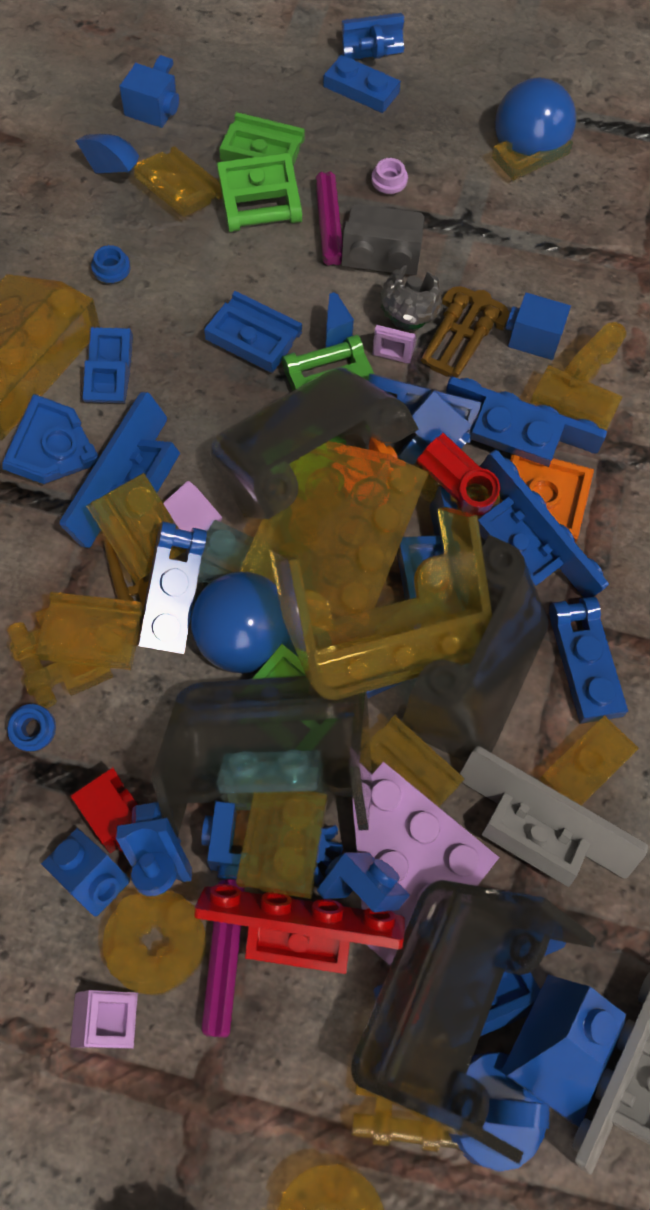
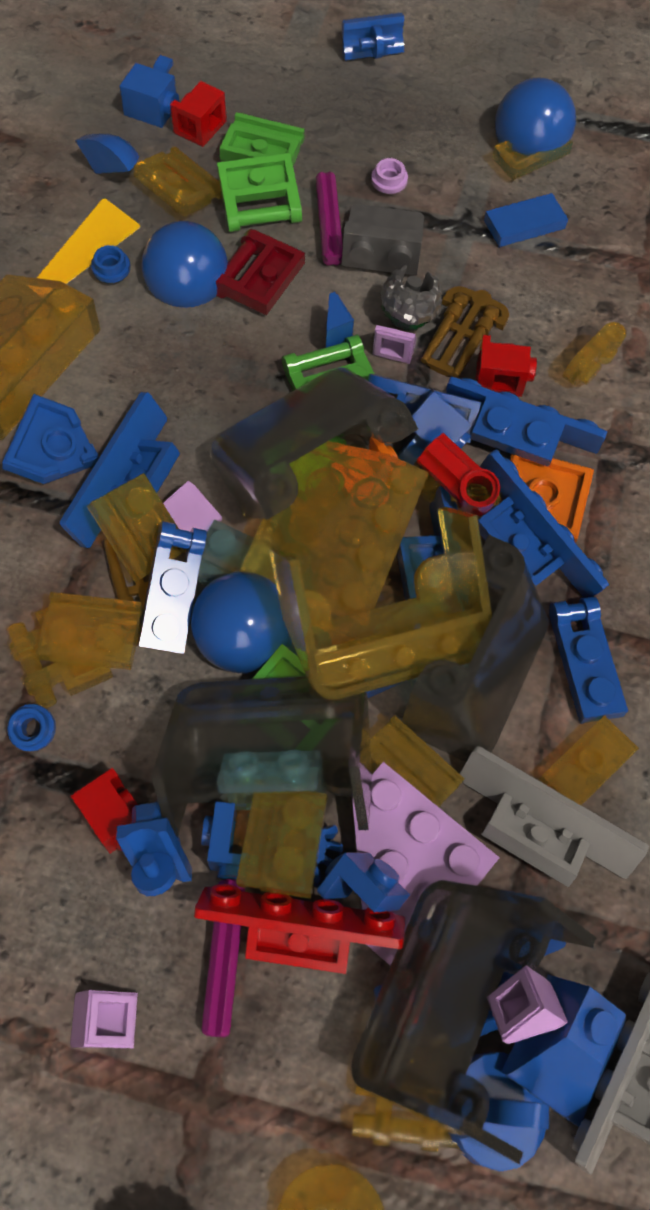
blue bracket [41,827,130,916] -> none
blue slope [83,327,133,403] -> none
clear yellow plate [103,890,206,996] -> none
blue plate [204,291,302,373] -> none
blue plate [323,55,401,113] -> none
blue brick [505,292,571,360] -> none
clear yellow plate [530,365,623,431] -> none
none -> yellow sticker [32,199,140,297]
none -> blue piece [142,221,228,308]
none -> red brick [170,81,227,147]
none -> dark red plate [216,229,305,315]
none -> red brick [475,335,537,397]
none -> blue tile [484,193,568,247]
none -> lavender slope [487,965,568,1044]

